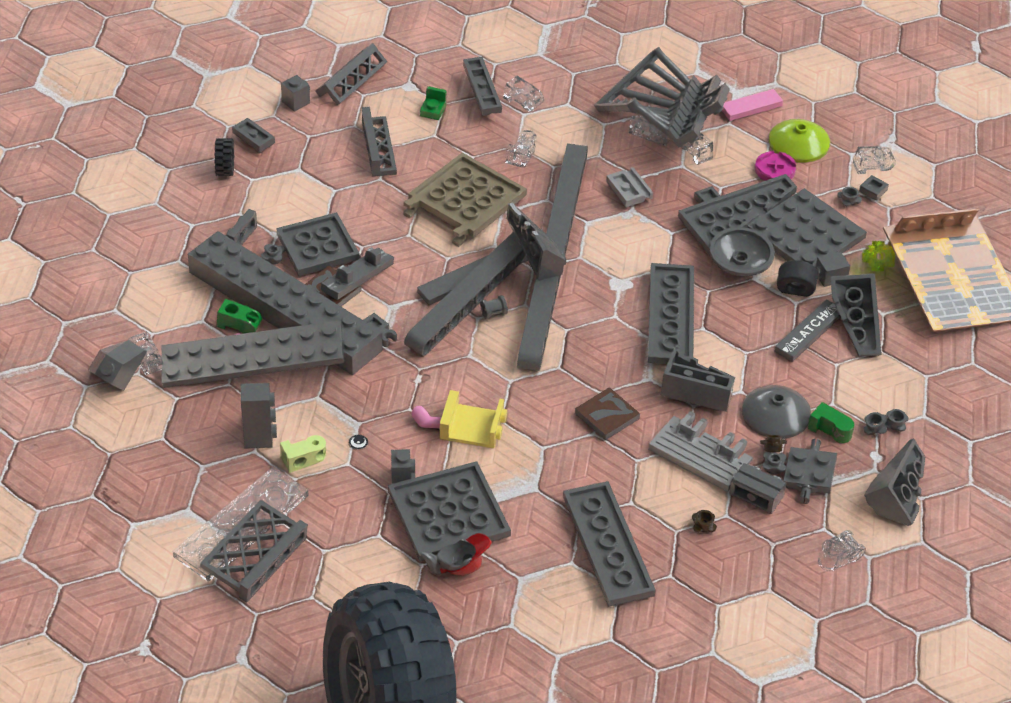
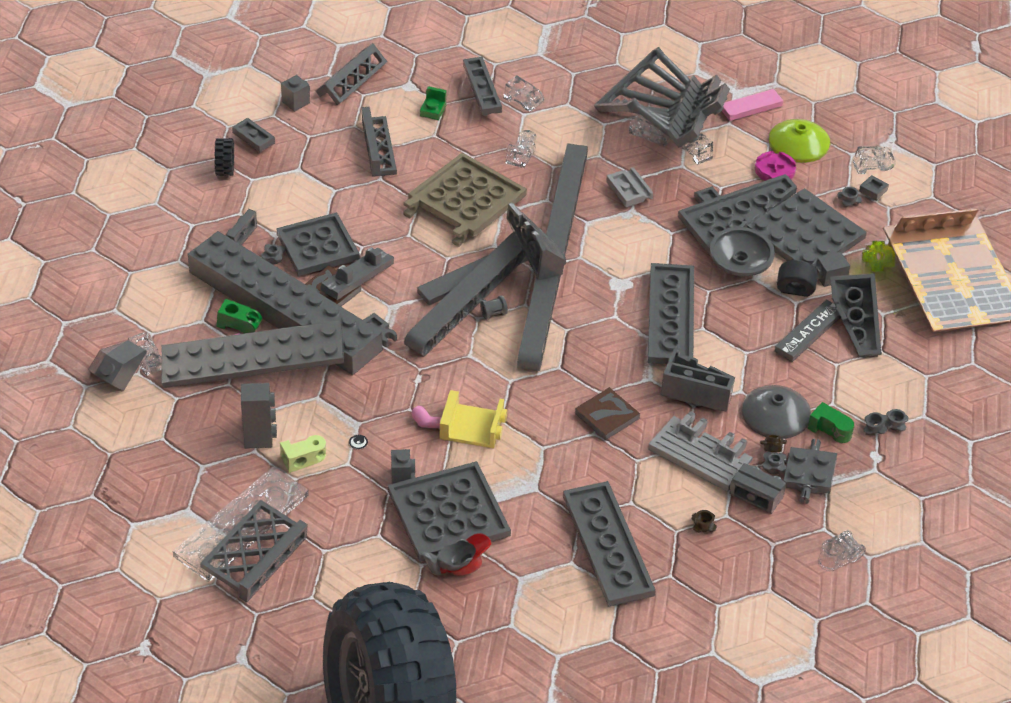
dark grey wedge [864,438,926,526] -> none

